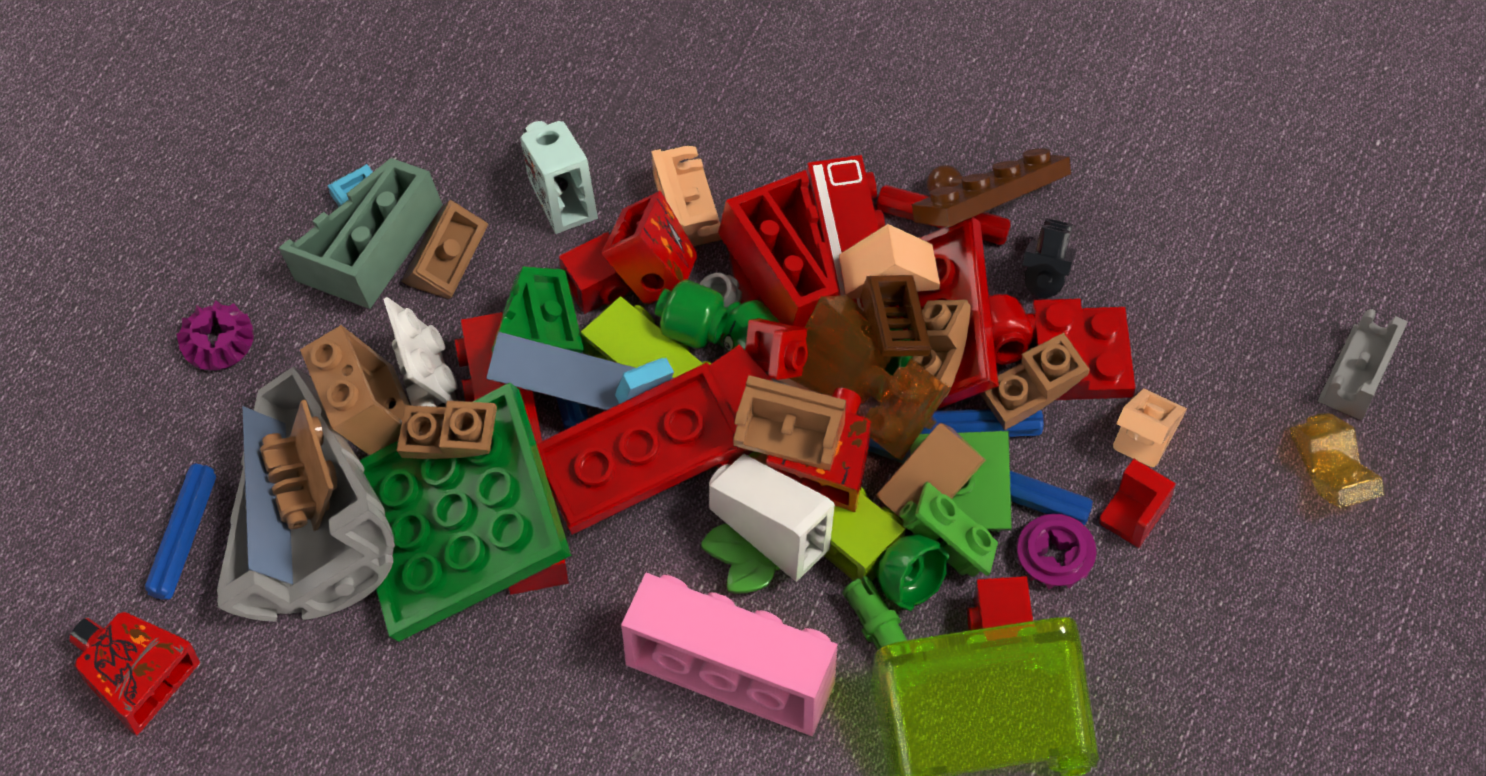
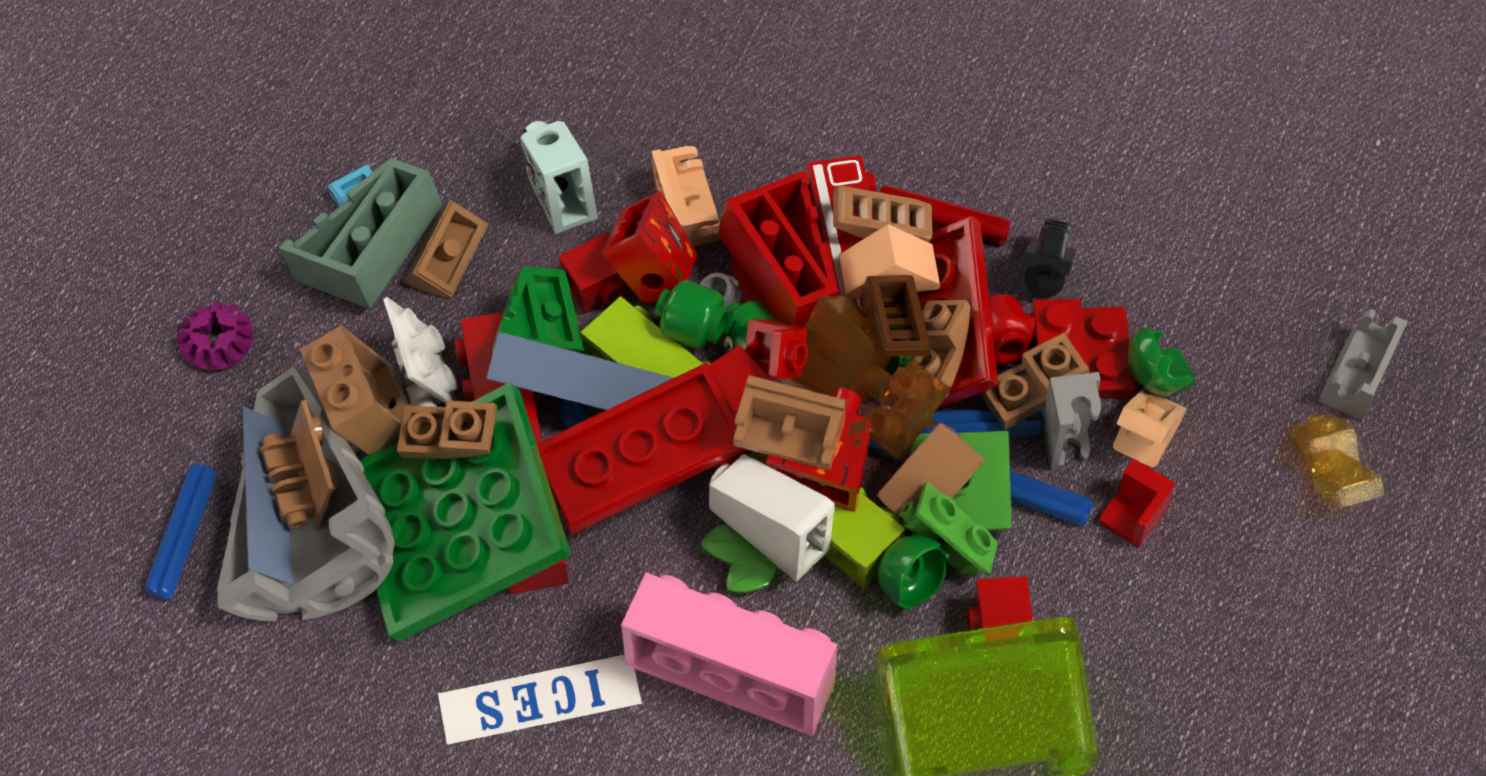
red torso [70,612,200,736] -> none
medium azure tile [615,358,674,404] -> none
bright green pin [842,576,921,676] -> none
reddish brown plate [912,148,1071,227] -> none
magenta gear [1017,514,1097,589] -> none
none -> white sticker [438,655,642,745]
none -> medium nougat slope [833,185,932,242]
none -> light grey hinge [1042,372,1101,471]
none -> green hair [1128,327,1196,397]

